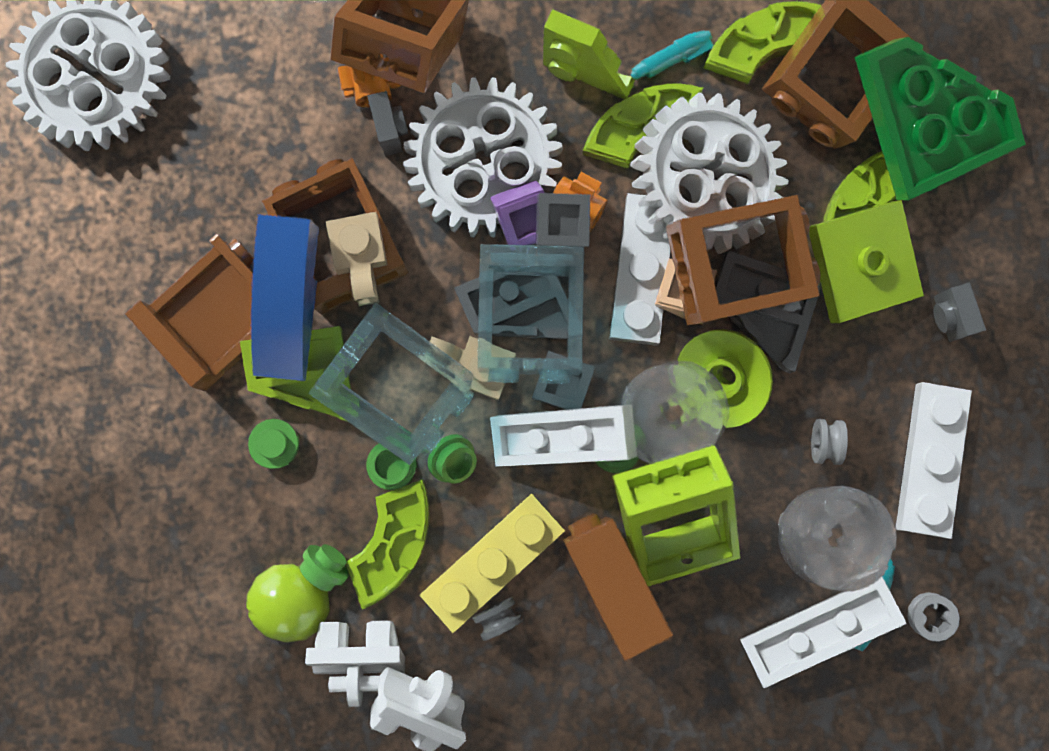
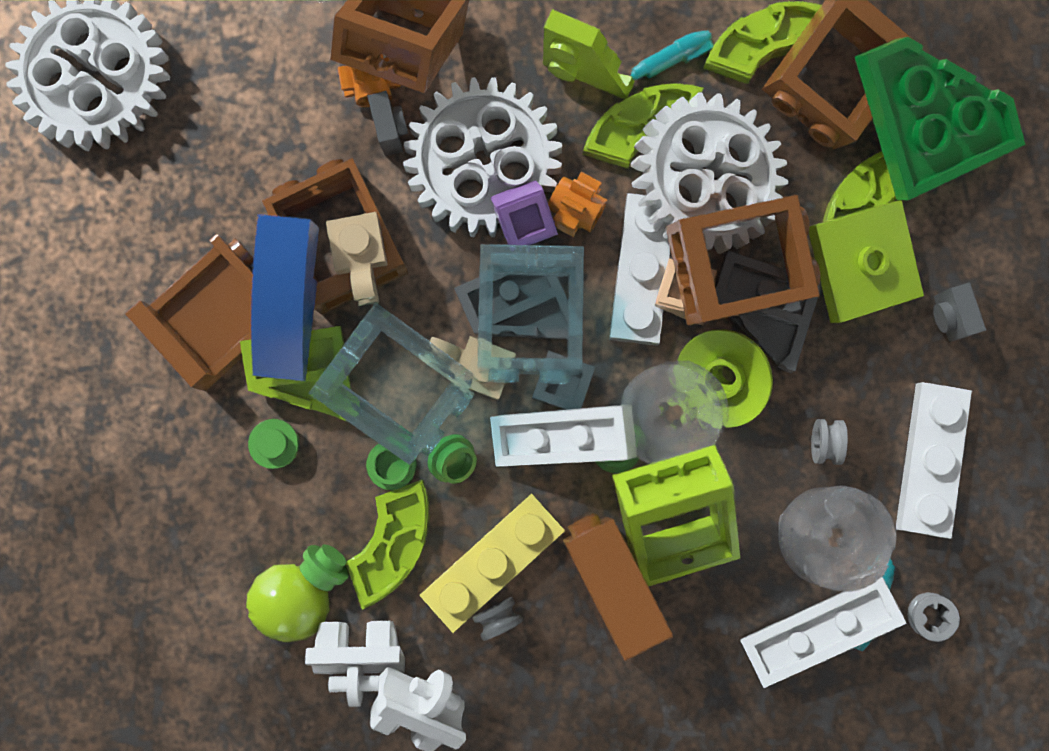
dark grey plate [536,193,590,247] -> none

